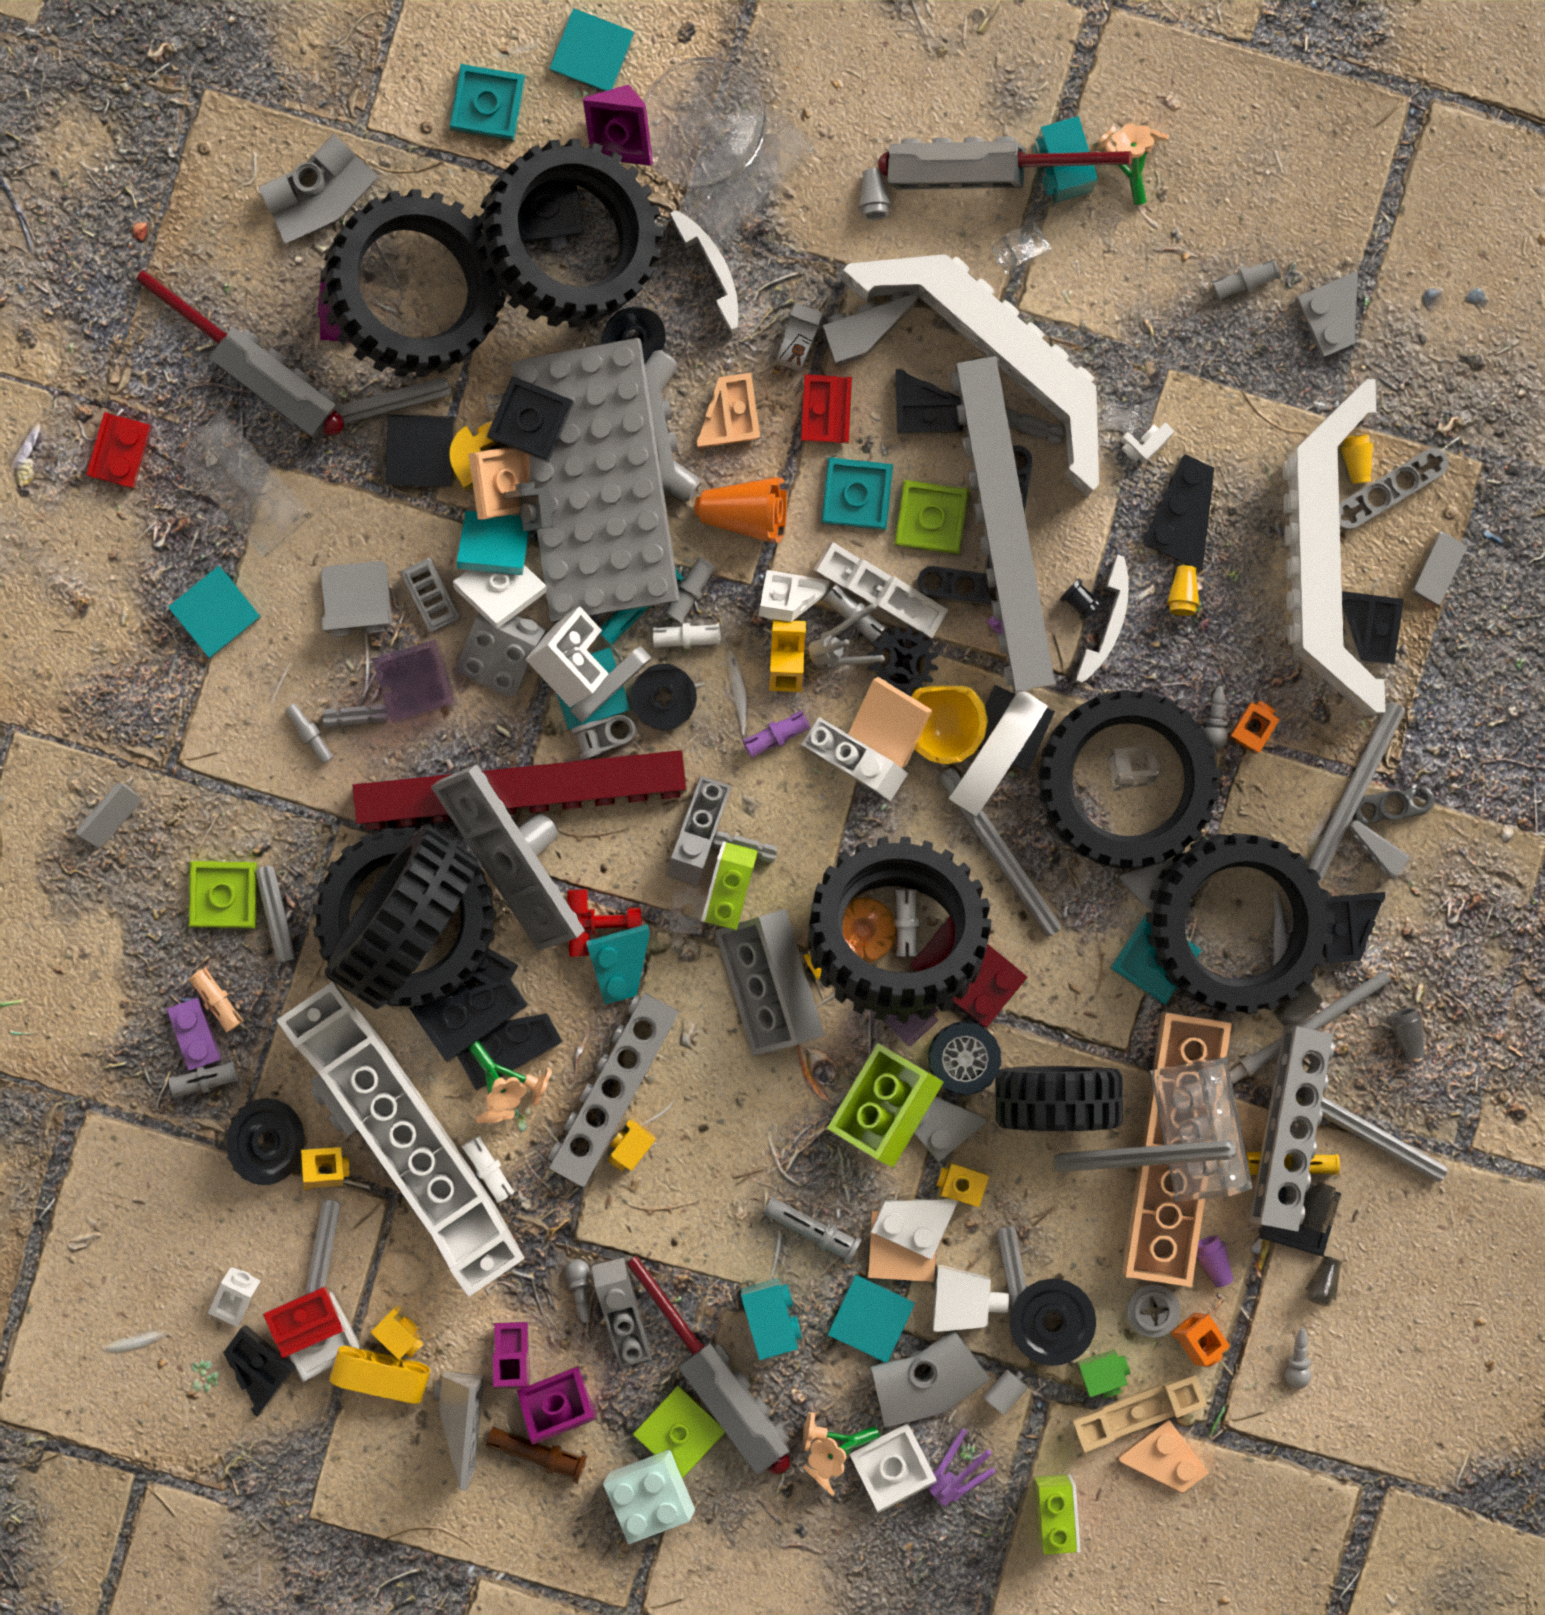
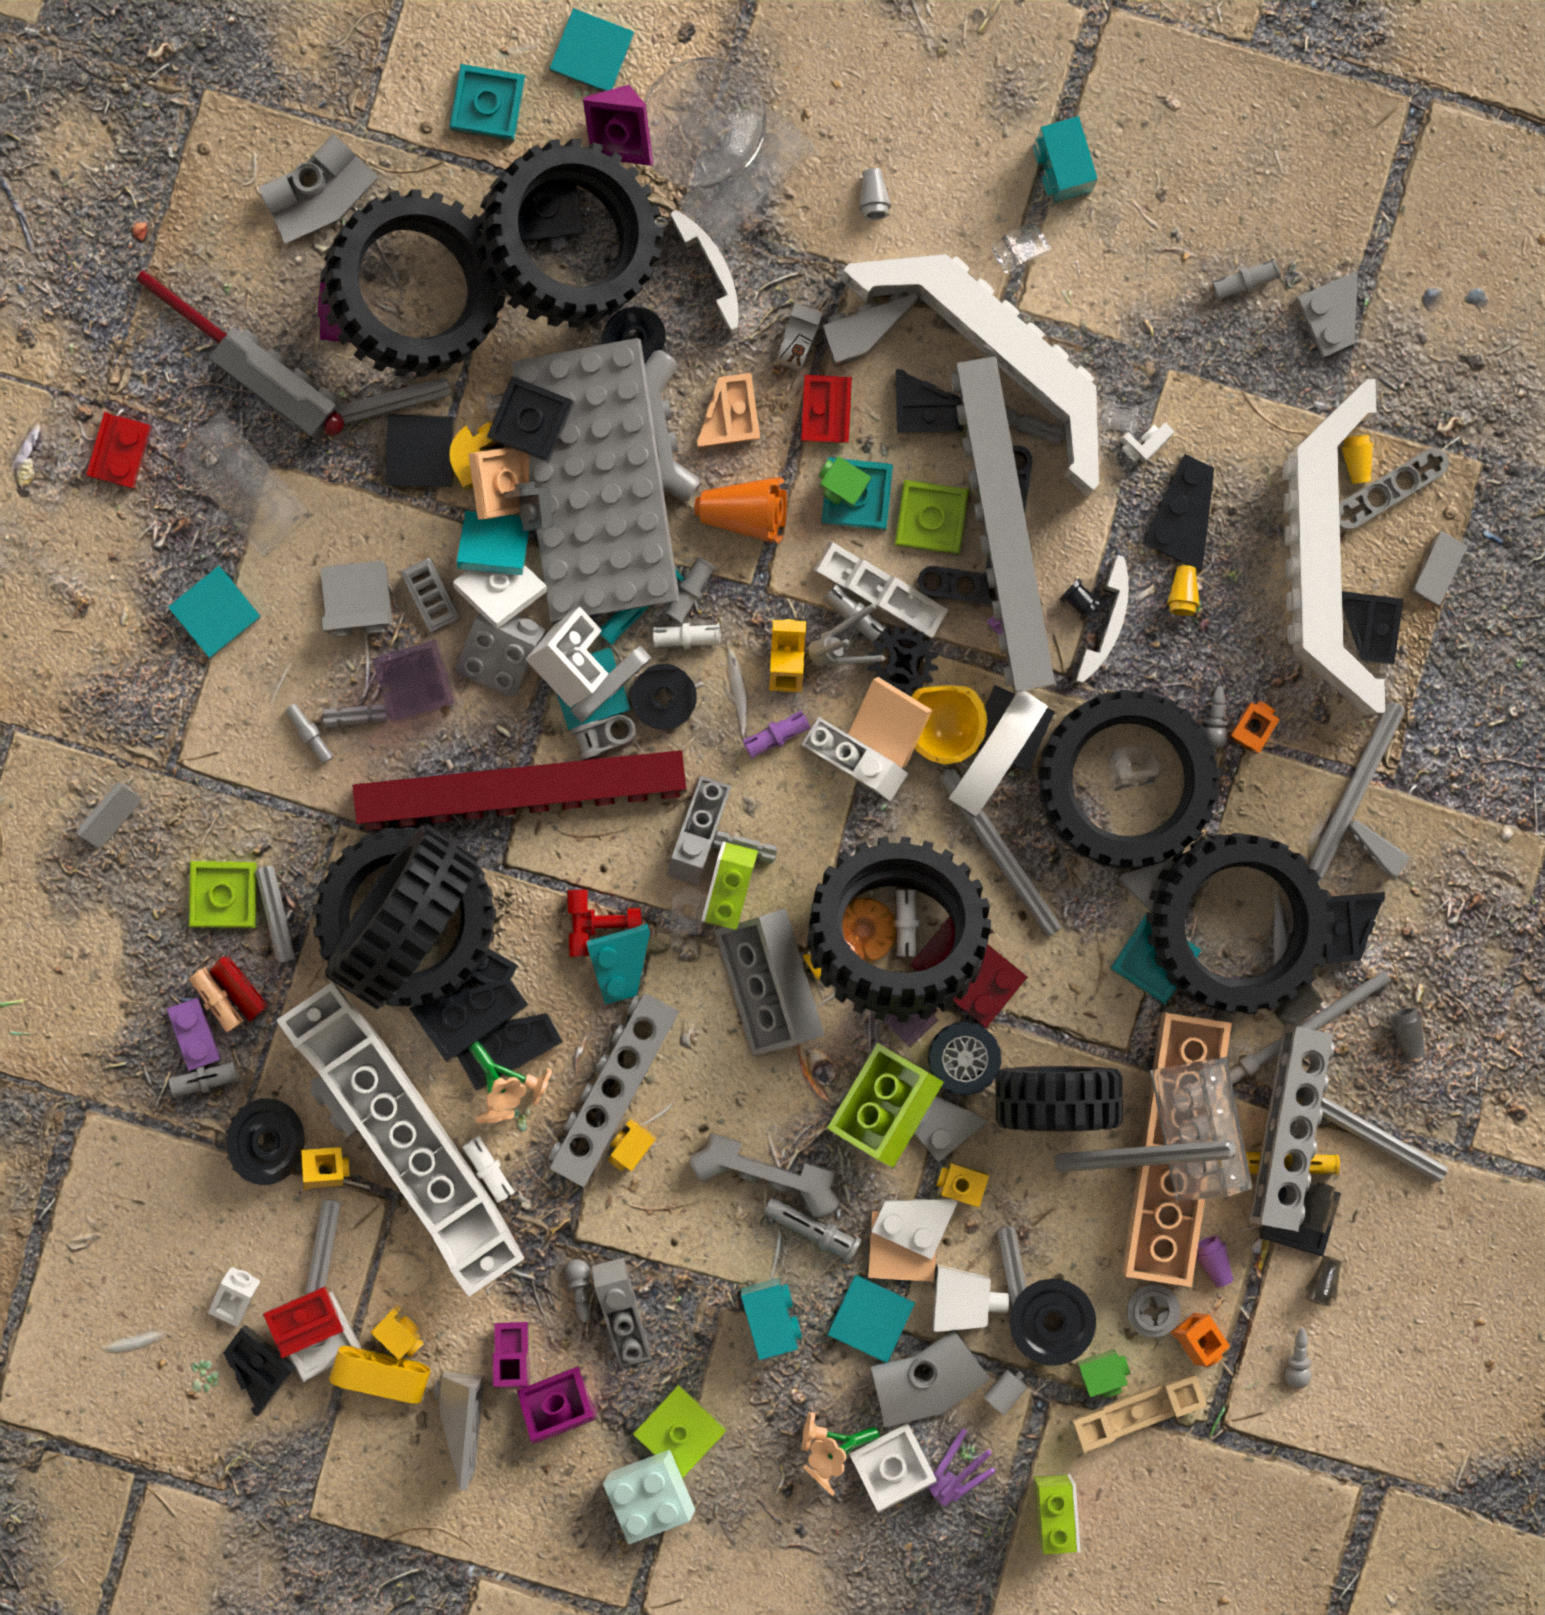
light grey plate [431,764,585,951] -> none
reddish brown pin [486,1426,588,1484] -> none
piece [626,1255,790,1475] -> none
white wing [759,570,829,622] -> none
piece [878,136,1132,190] -> none
light nougat plant [1089,124,1169,205] -> none
light nougat wing [1117,1419,1209,1493] -> none
dark grey piece [1354,785,1435,825] -> none
none -> red slope [210,956,269,1021]
none -> light grey plate [689,1133,839,1218]
none -> bright green brick [818,456,872,509]

